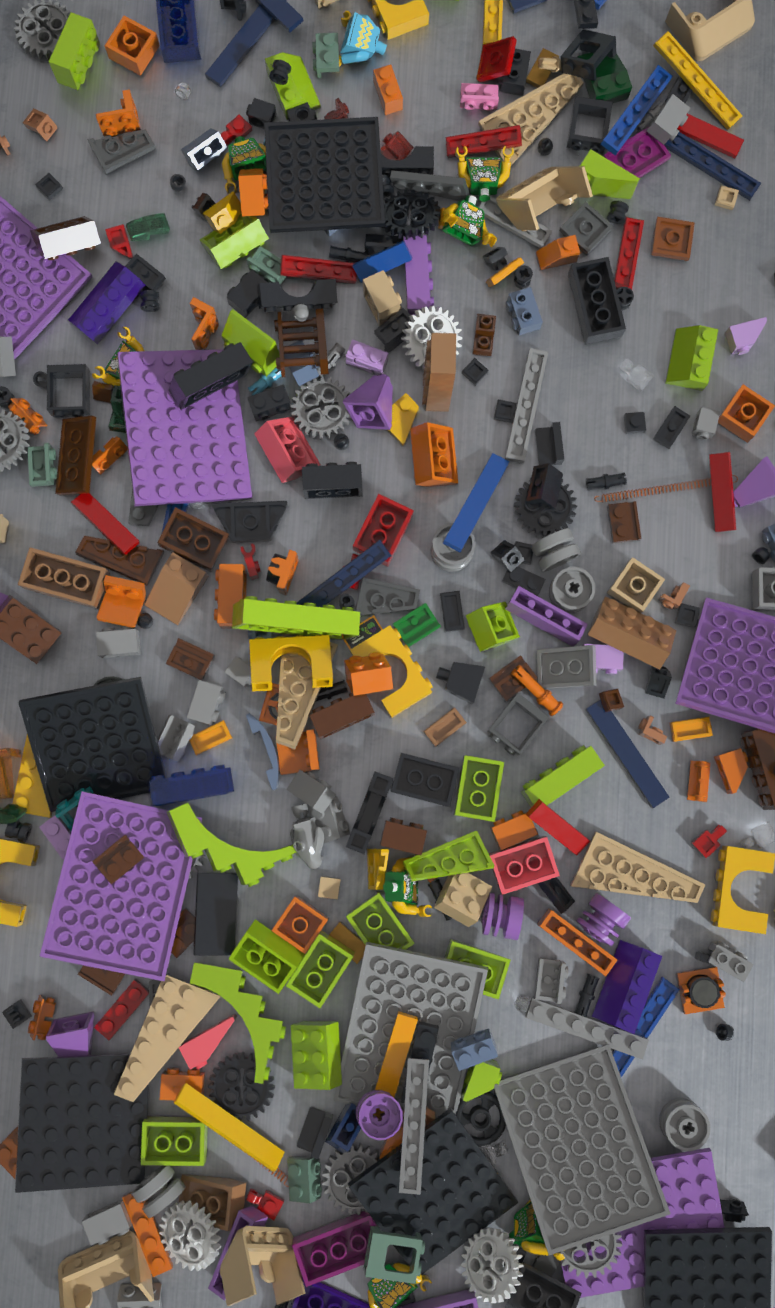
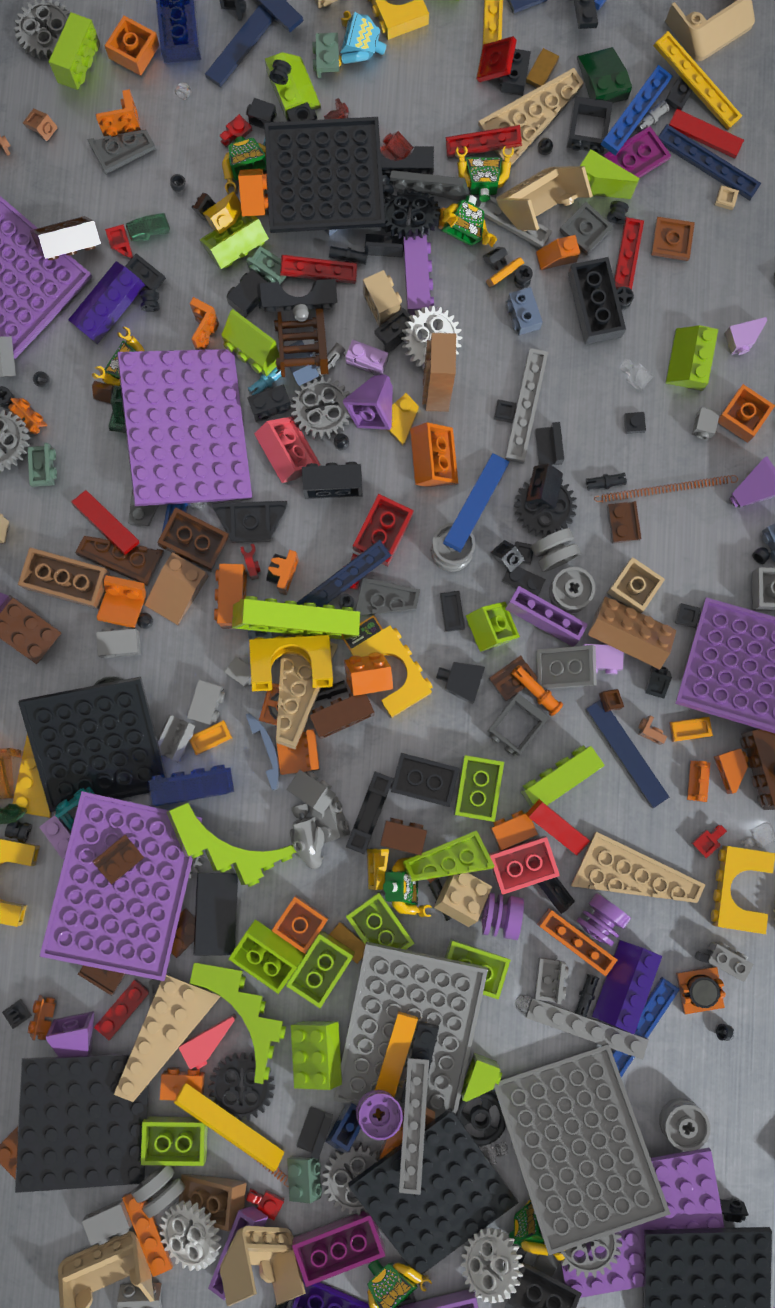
black tile [35,173,63,200] -> none
black window [47,364,90,418] -> none
reddish brown tile [55,415,97,495] -> none
orange hinge [92,436,128,475] -> none
reddish brown plate [166,638,215,681] -> none
black brick [168,342,253,410] -> none
sand blue brick [181,128,228,170] -> none
tan tile [318,876,341,899] -> none
blue tile [353,241,413,283] -> none
sand green window [363,1226,425,1284] -> none
orange brick [373,64,403,115] -> none
green plate [393,603,441,647] -> none
medium nougat tile [423,707,467,747] -> none
sand blue brick [451,1028,498,1071] -> none
bright pink bracket [460,83,499,111] -> none
black tile [462,358,489,386] -> none
reddish brown slope [473,314,496,356] -> none
tan axle [538,56,562,73] -> none
black window [560,29,617,81] -> none
light grey brick [647,94,690,145] -> none
black plate [653,406,691,449] -> none
nougat bracket [659,582,690,609] -> none
red tile [709,452,736,532] -> none

